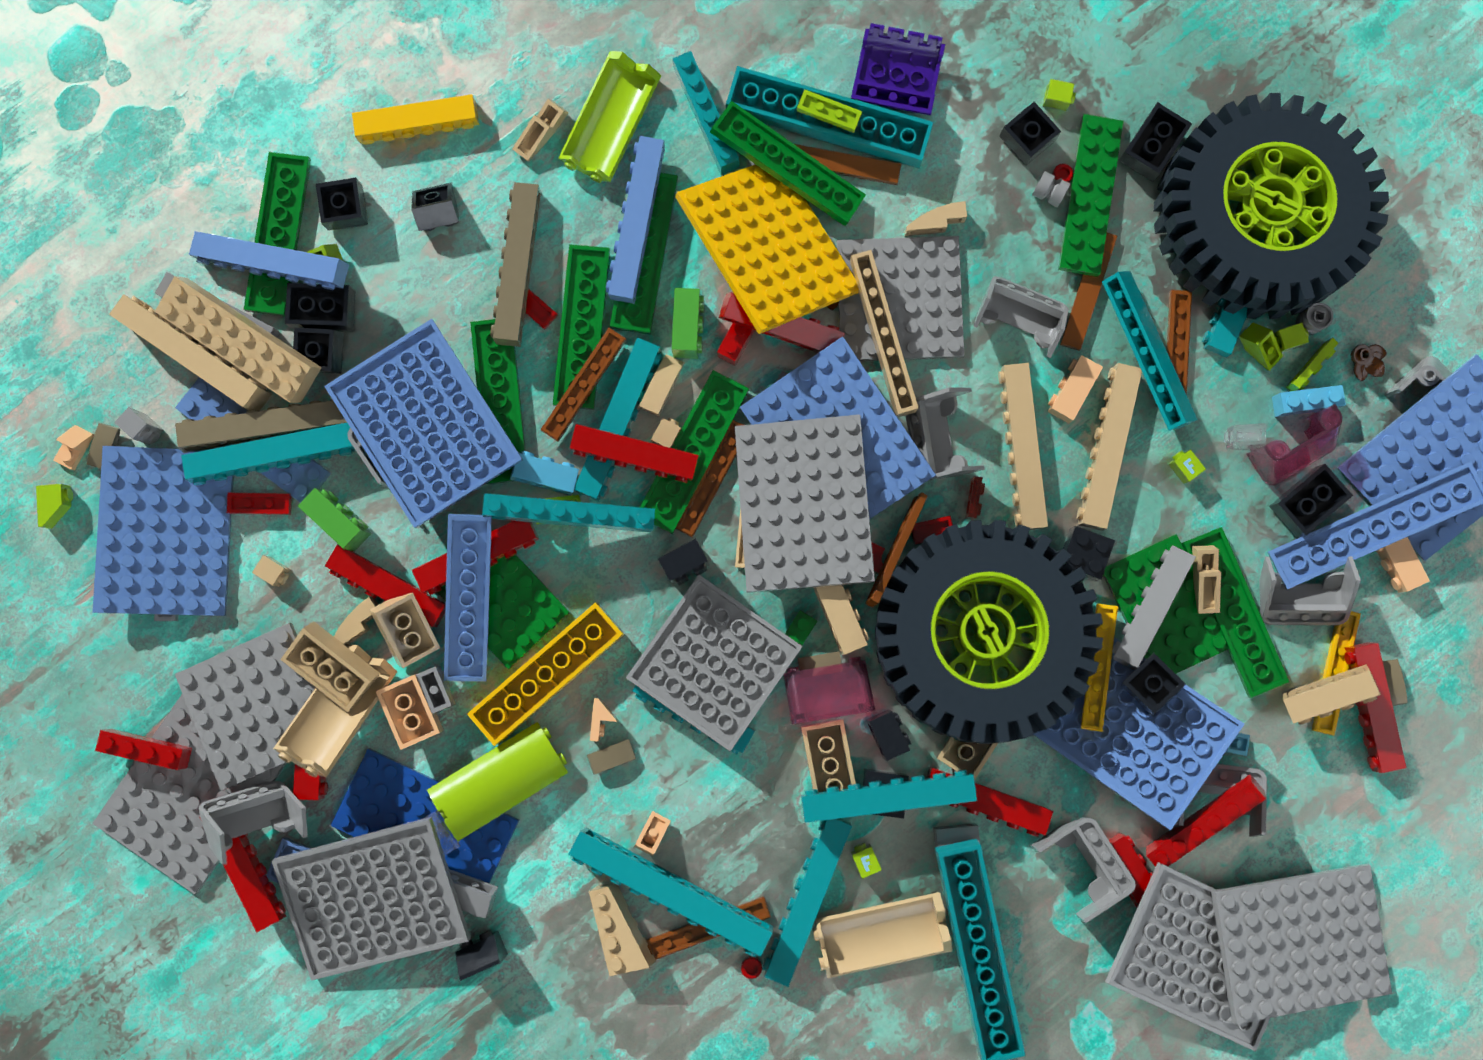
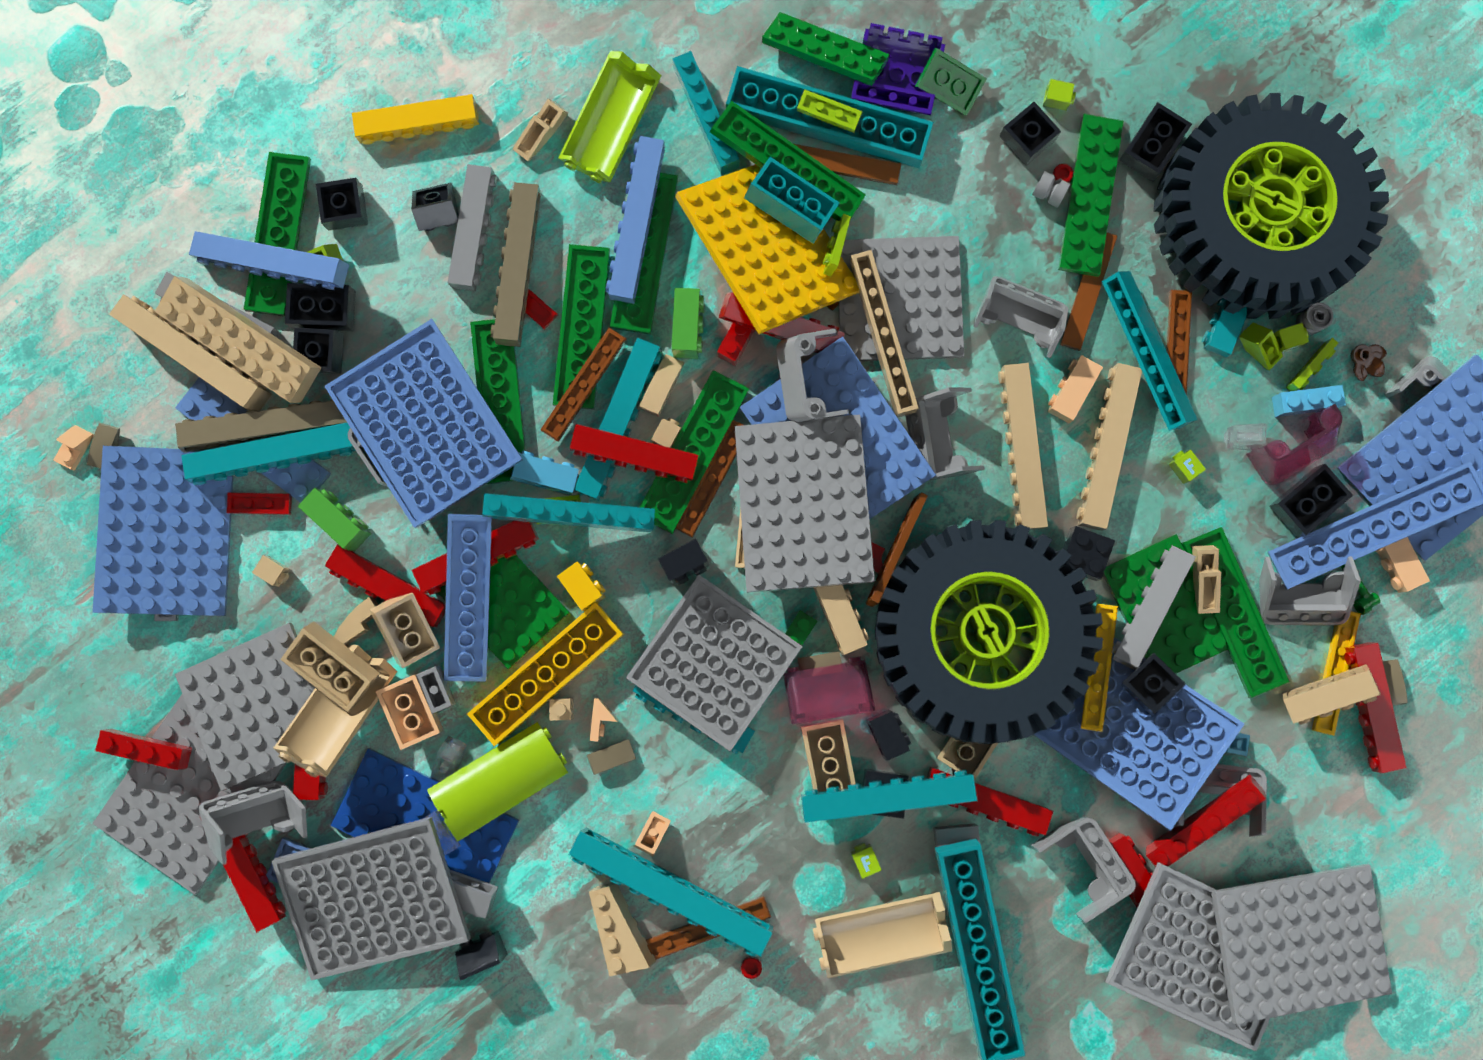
lime slope [36,484,73,529] -> none
light grey brick [114,407,163,445] -> none
teal brick [762,819,852,987] -> none
tan slope [904,201,967,236] -> none
red tile [911,515,953,545] -> none
clear red plate [965,476,985,520] -> none
none -> clear slope [430,735,467,782]
none -> light grey brick [447,164,497,291]
none -> tan brick [549,698,574,721]
none -> yellow brick [557,561,606,611]
none -> teal brick [744,157,840,244]
none -> green plate [762,12,889,86]
none -> light grey windscreen [776,329,850,422]
none -> lime plate [823,214,851,277]
none -> green plate [915,48,987,116]
none -> green brick [1340,564,1381,615]

